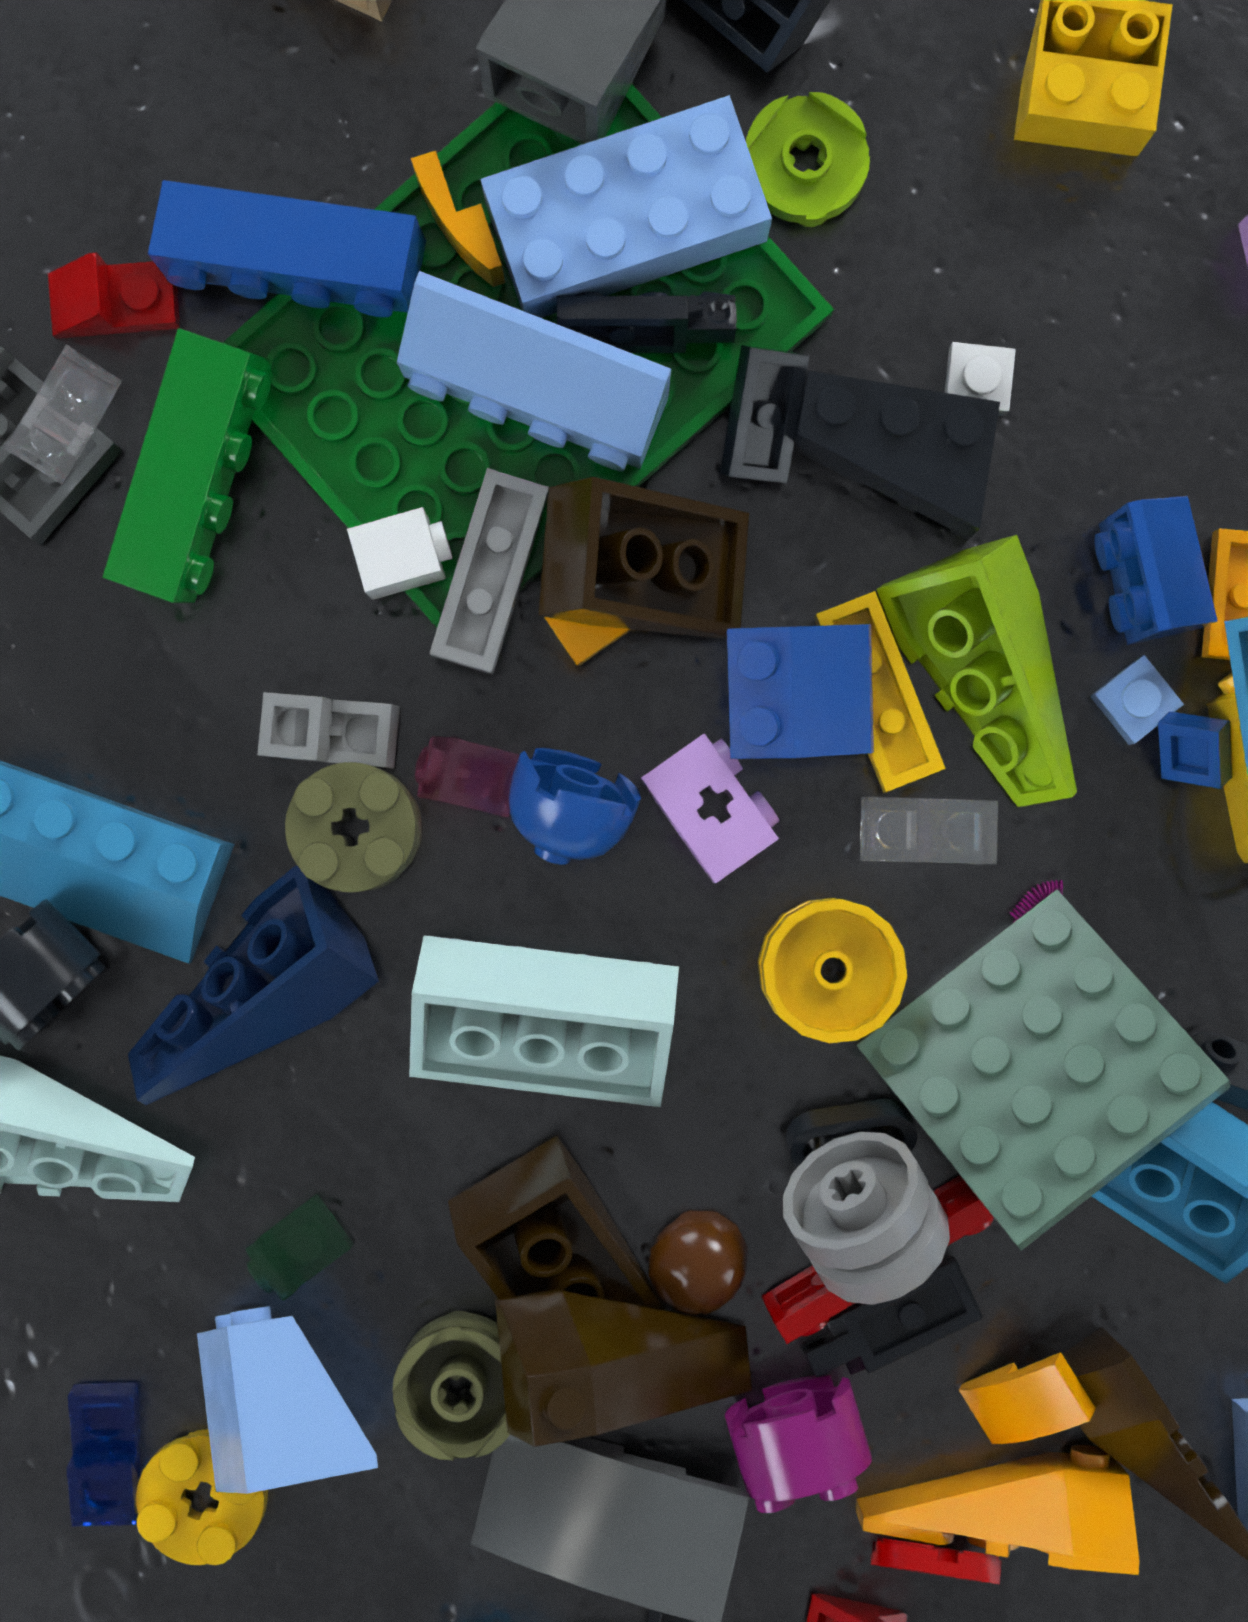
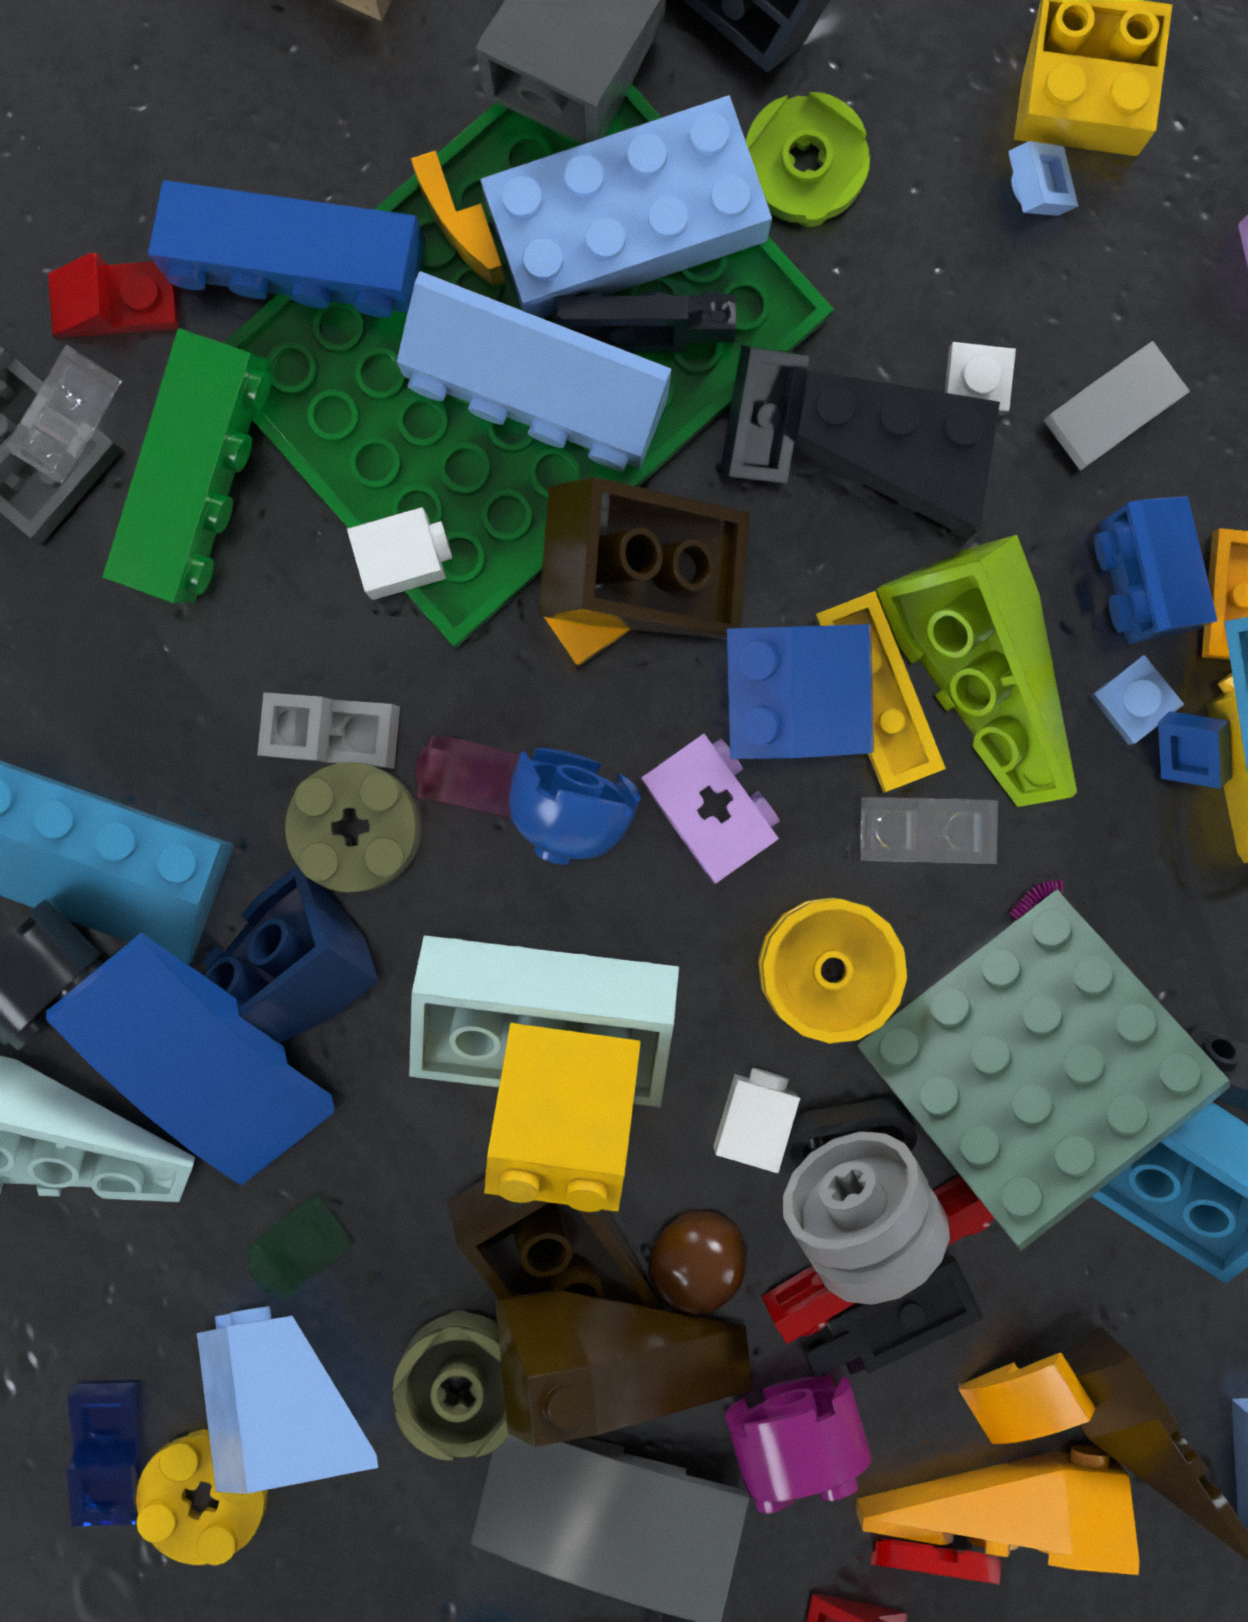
light grey plate [429,468,549,675] -> none
none -> blue slope [46,932,335,1186]
none -> yellow slope [484,1023,641,1212]
none -> white brick [713,1068,800,1173]
none -> light blue plate [1008,141,1079,216]
none -> light grey slope [1043,341,1190,471]

